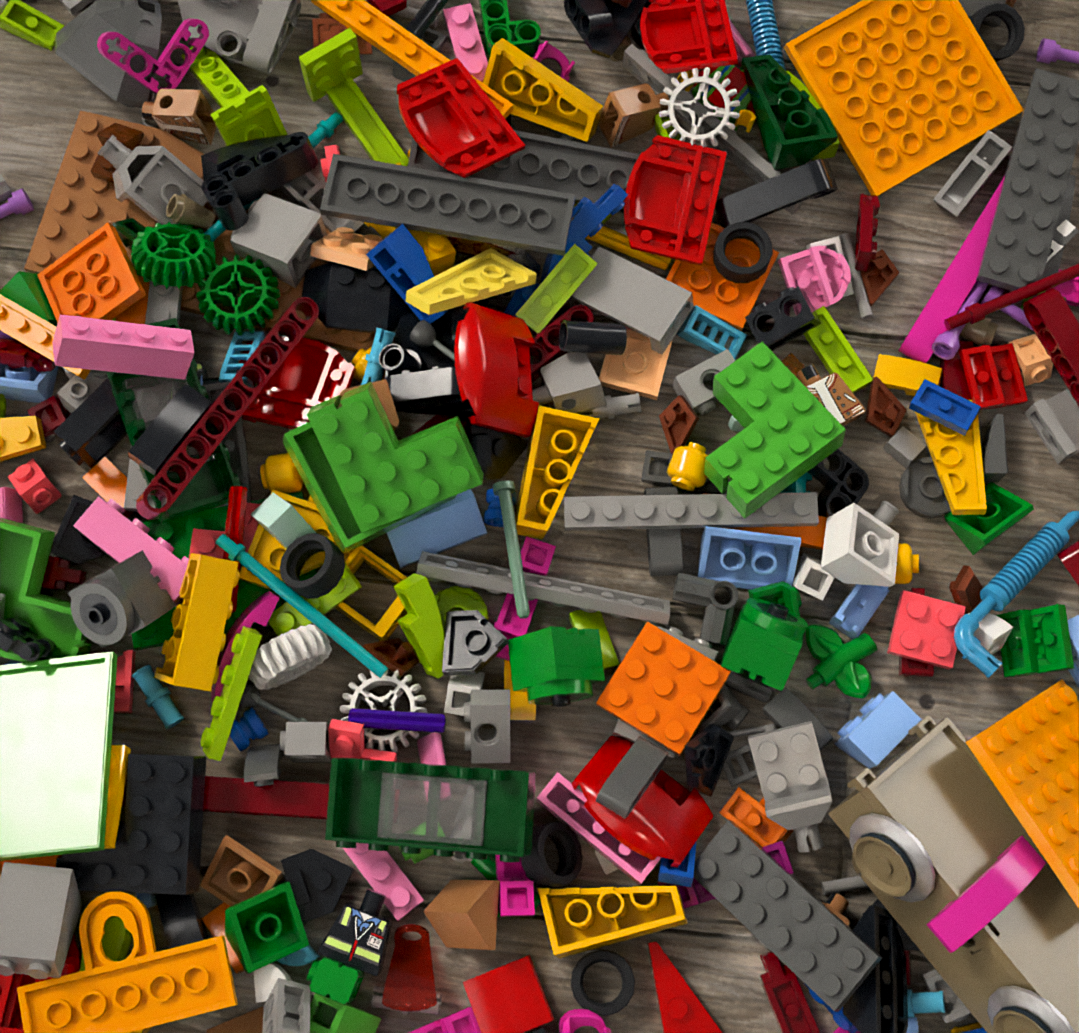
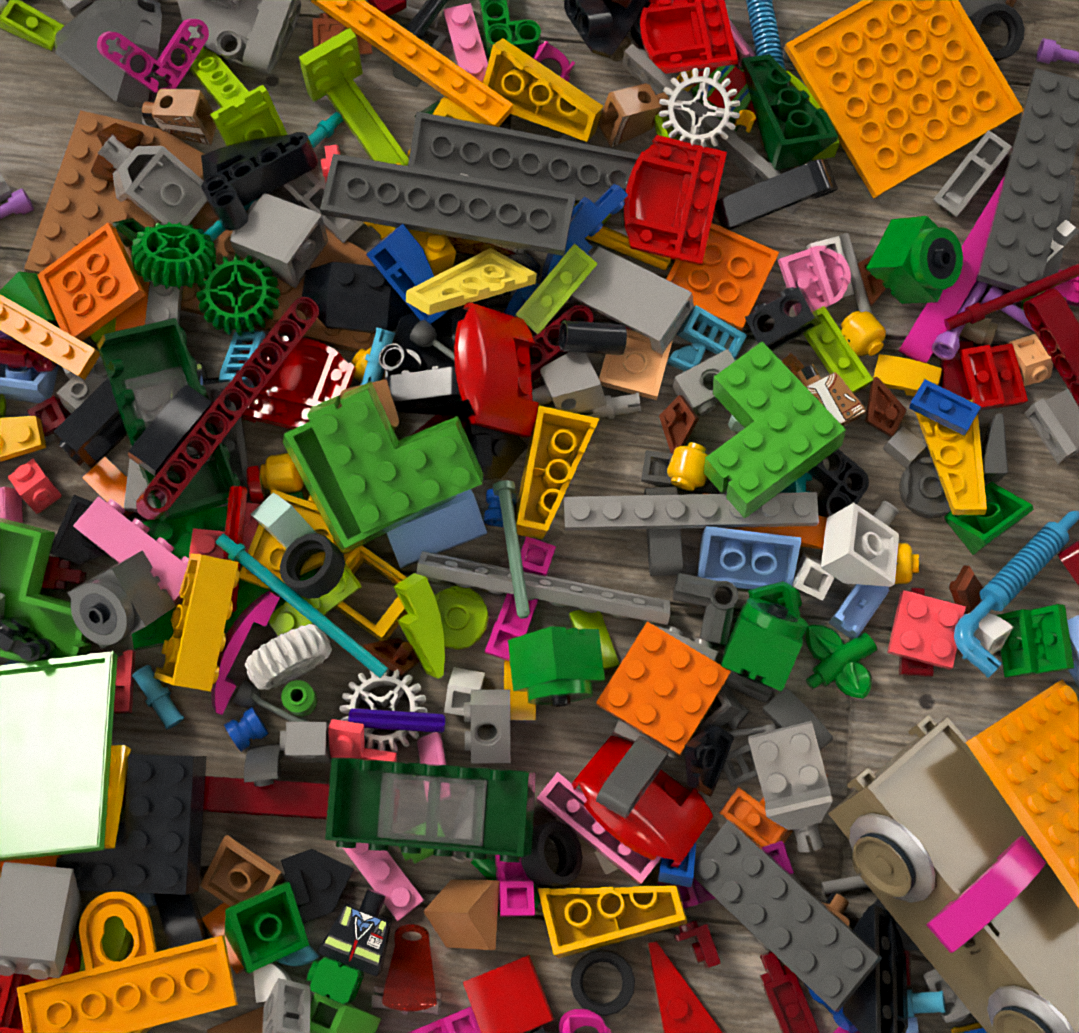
bright pink brick [52,314,195,380] -> none
dark tan cone [166,194,215,229] -> none
lime plate [201,626,262,761] -> none
light nougat plate [310,227,382,271] -> none
red slope [397,58,526,178] -> none
plate [442,610,510,676] -> none
black tyre [713,222,773,283] -> none
light blue slope [835,691,922,769] -> none
dark red hinge [855,194,880,272] -> none
none -> red tile [246,465,266,504]
none -> bright green brick [281,680,318,717]
none -> medium azure tile [667,343,707,371]
none -> dark red bracket [673,920,721,968]
none -> yellow head [841,311,886,356]
none -> green piece [866,216,963,304]

